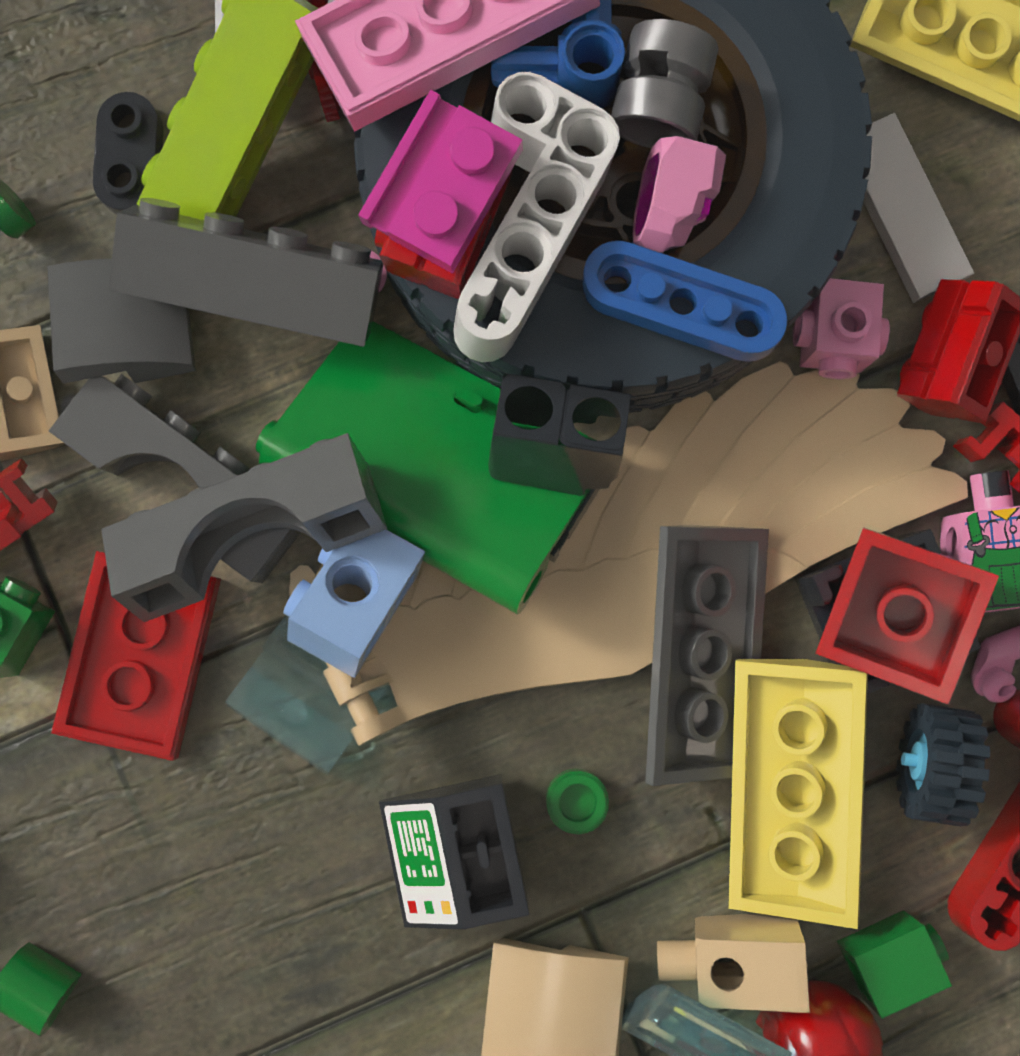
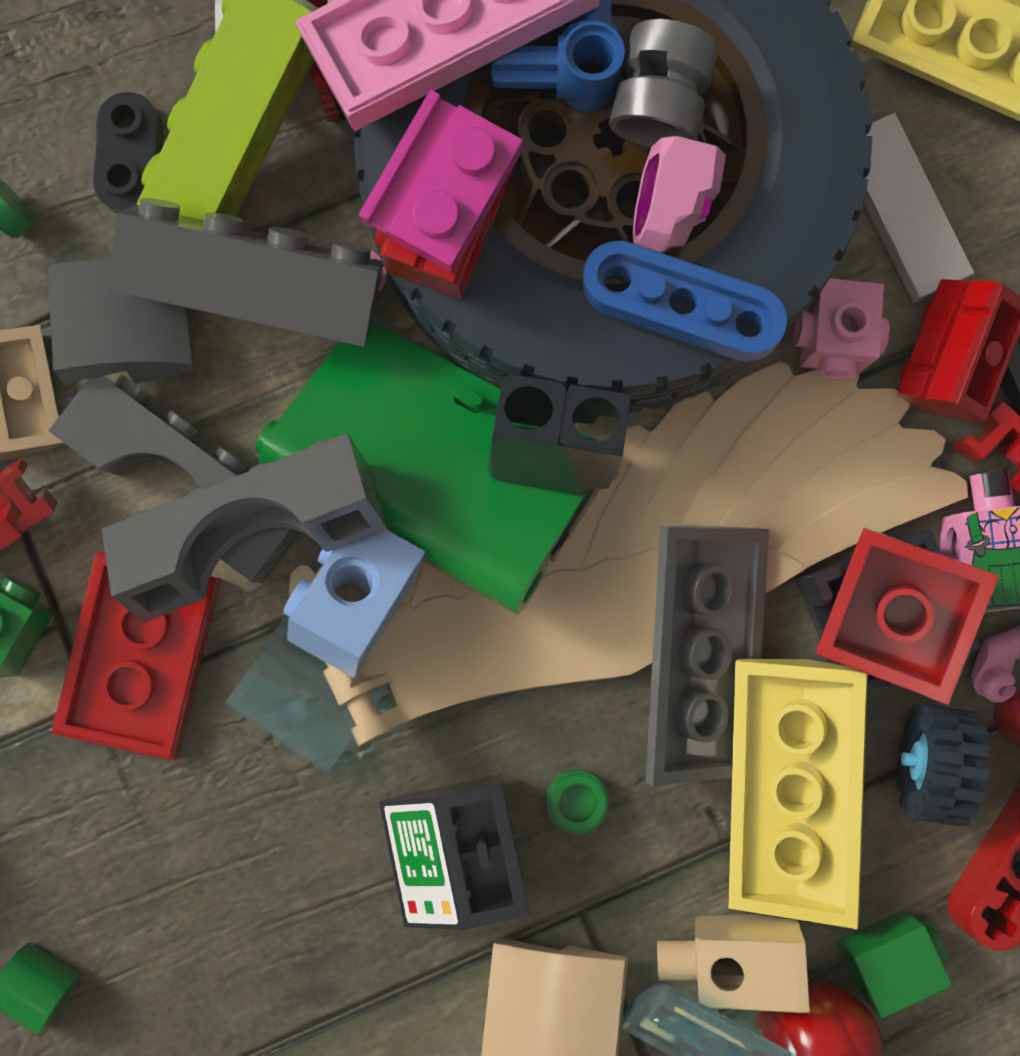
white beam [454,72,620,362] -> none

